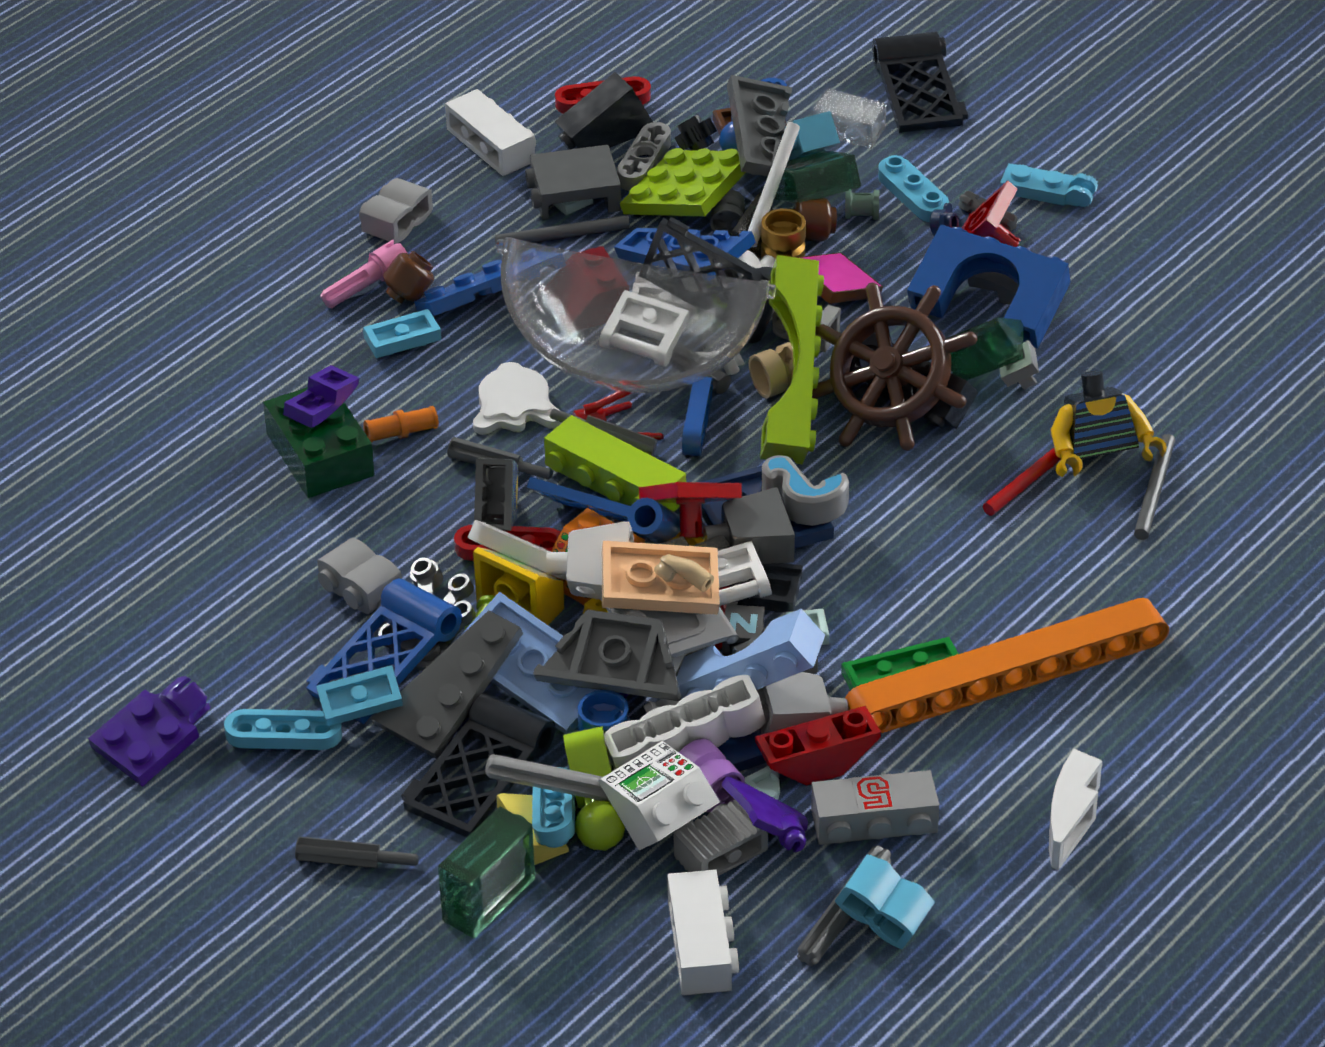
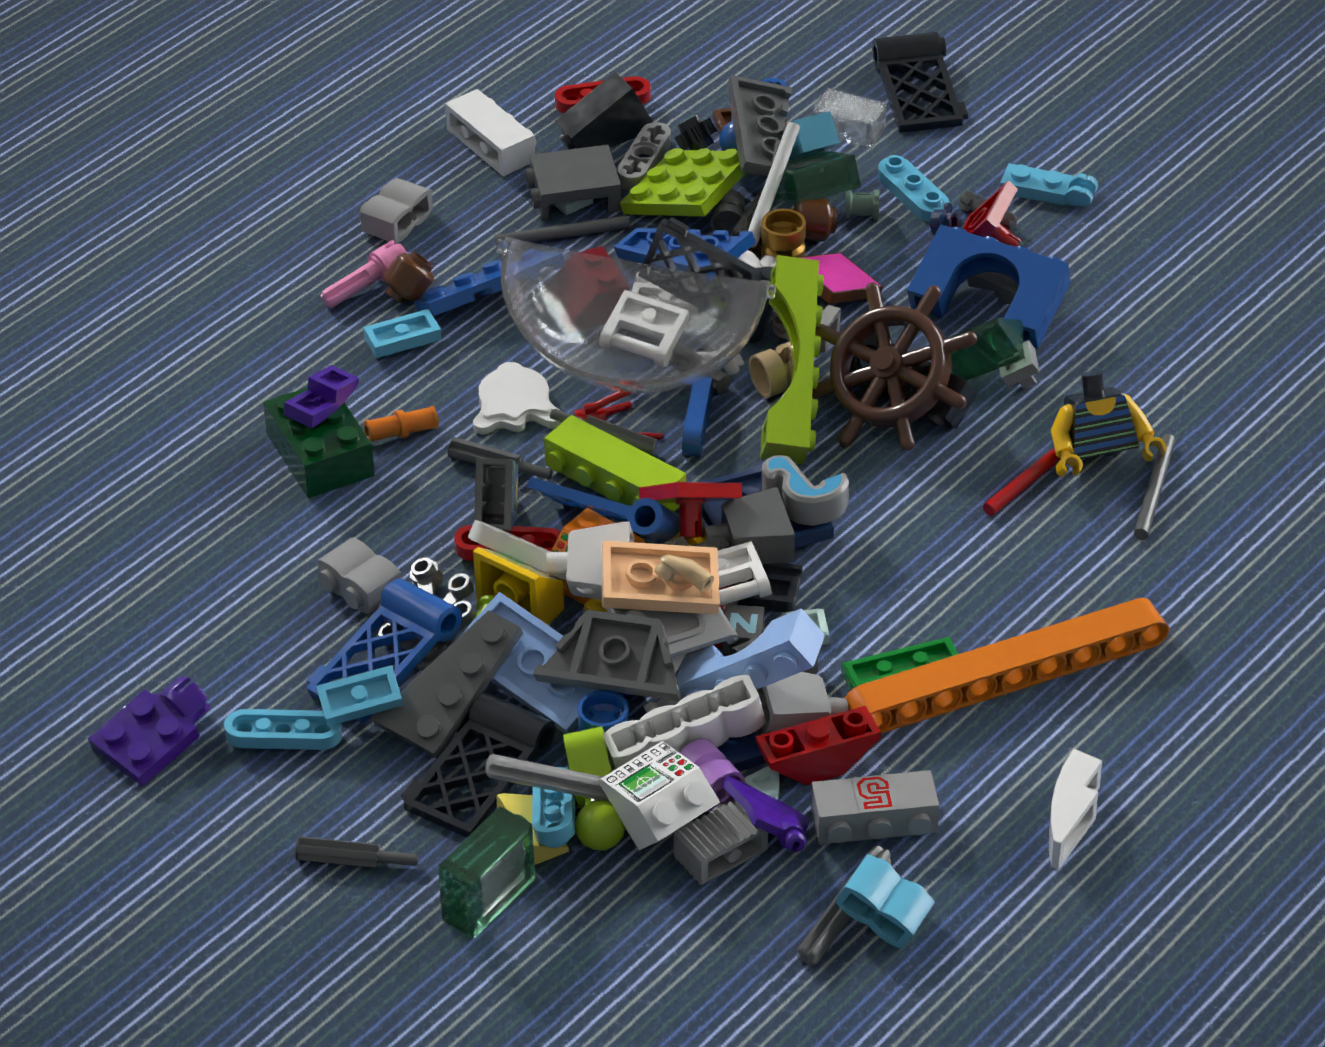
white brick [668,869,739,995] -> none

